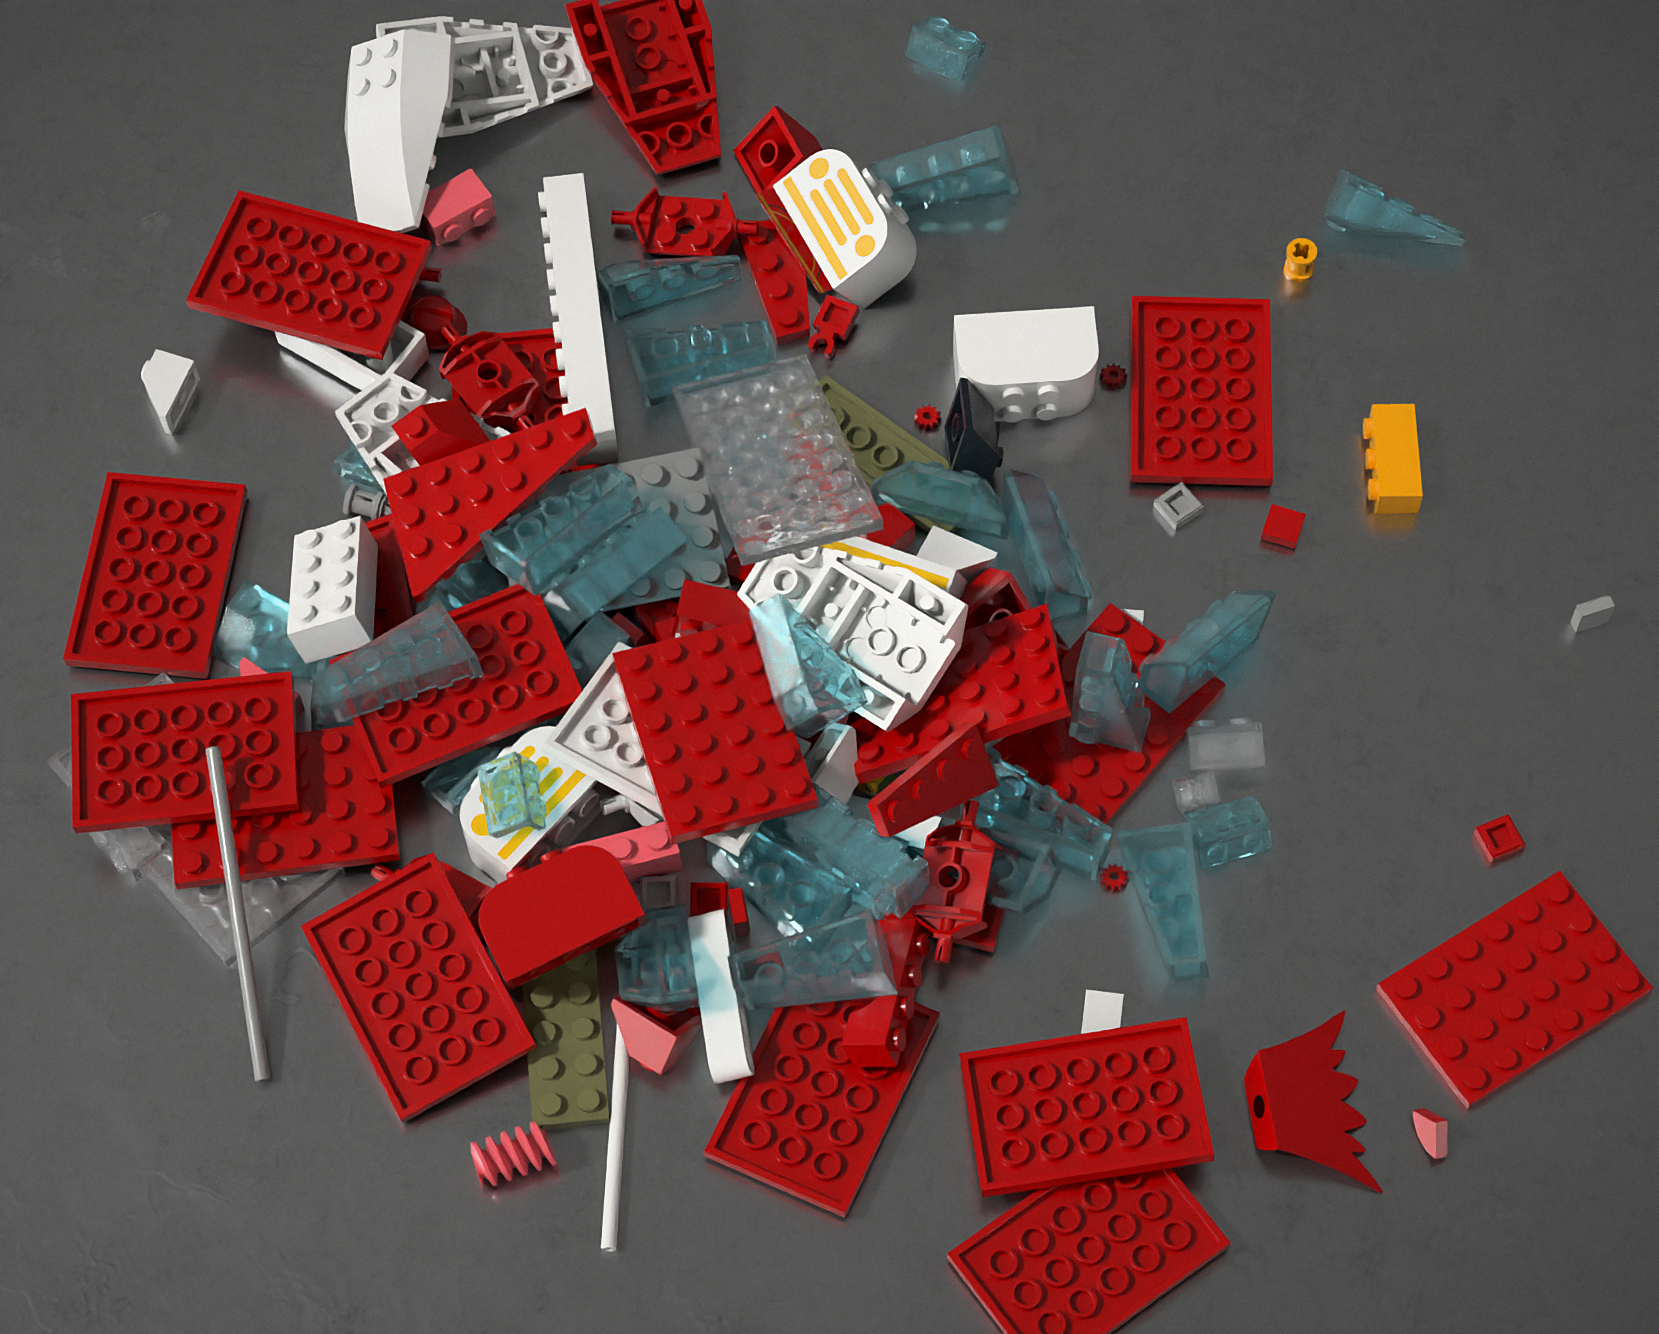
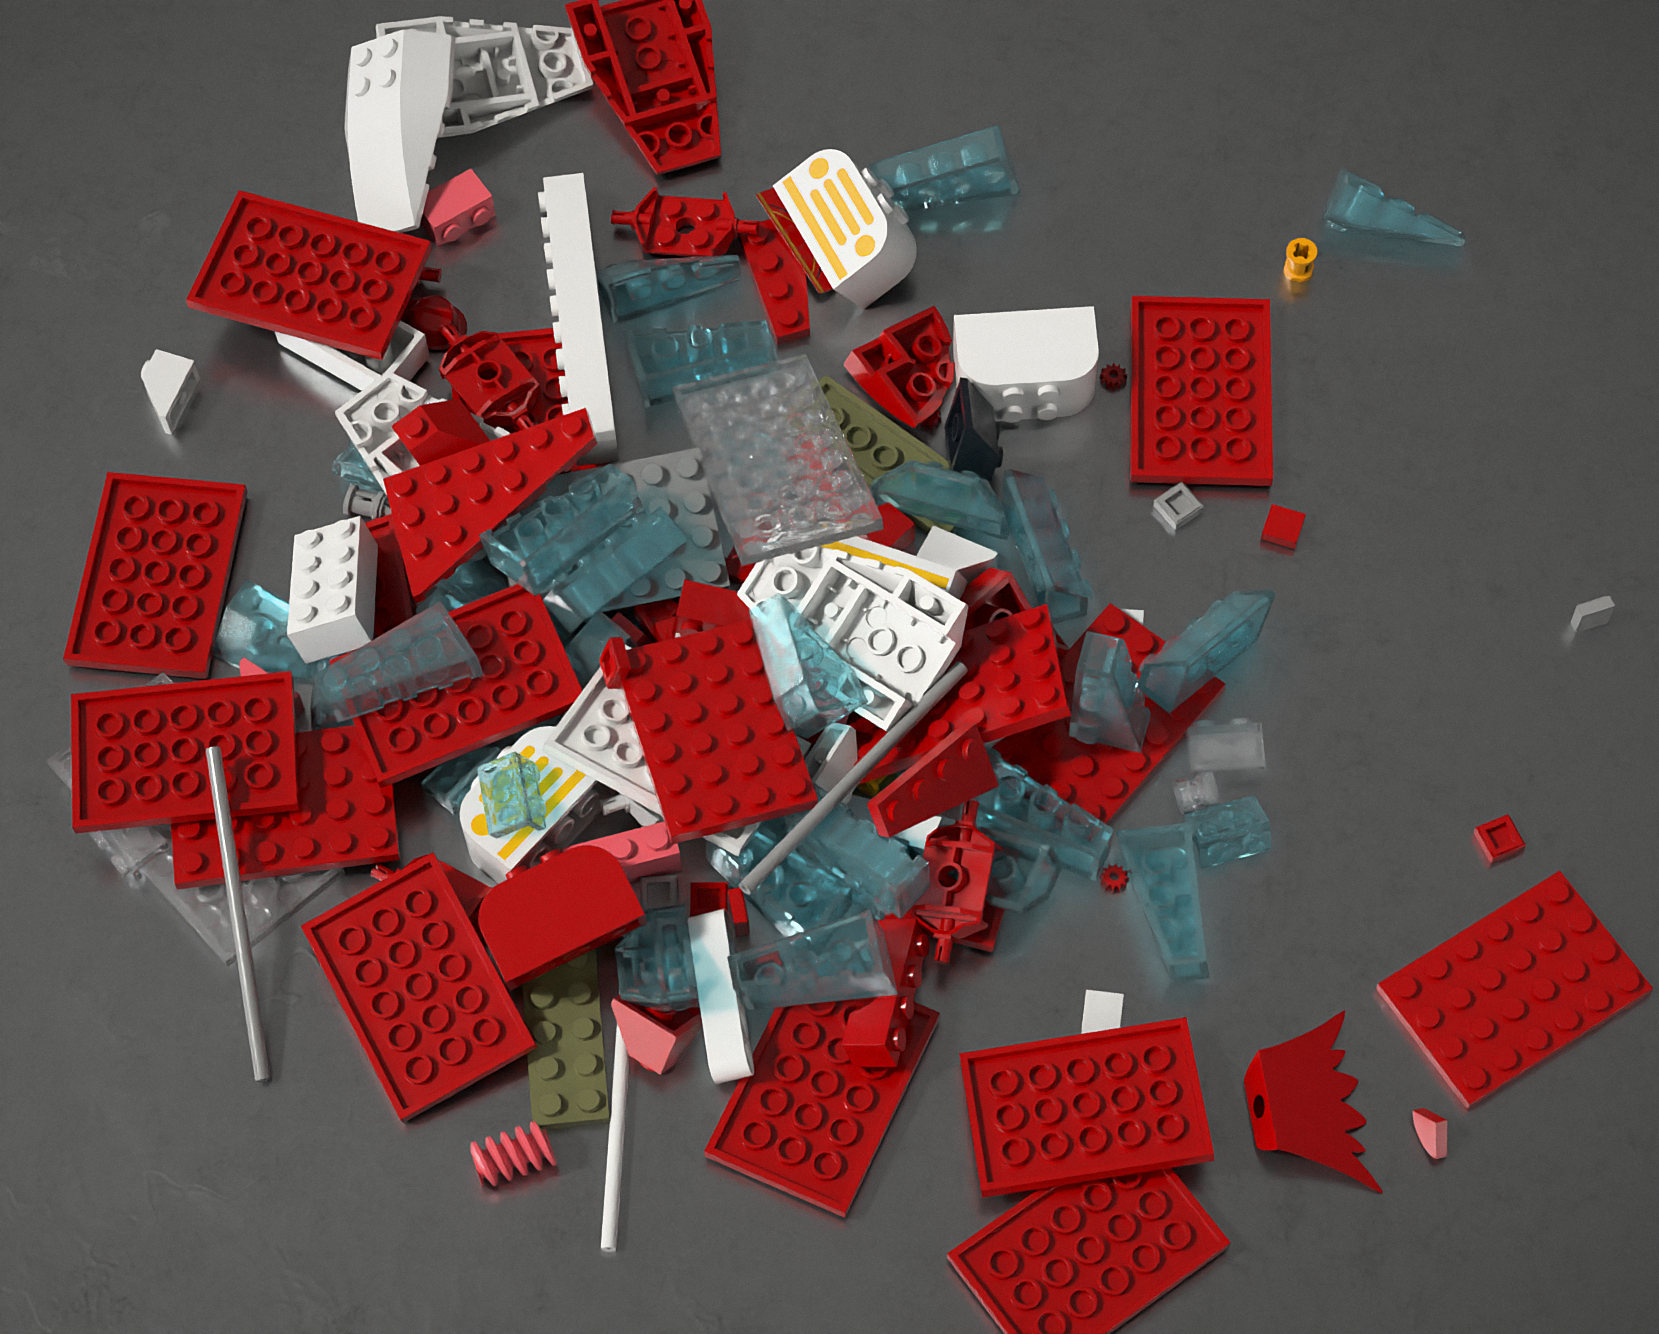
red slope [733,106,823,193] -> none
red plate [808,294,860,360] -> none
clear light blue bracket [905,15,987,82] -> none
light orange brick [1363,404,1423,514] -> none
none -> red tile [599,637,631,689]
none -> light grey piece [739,662,968,895]
none -> red brick [843,306,955,428]

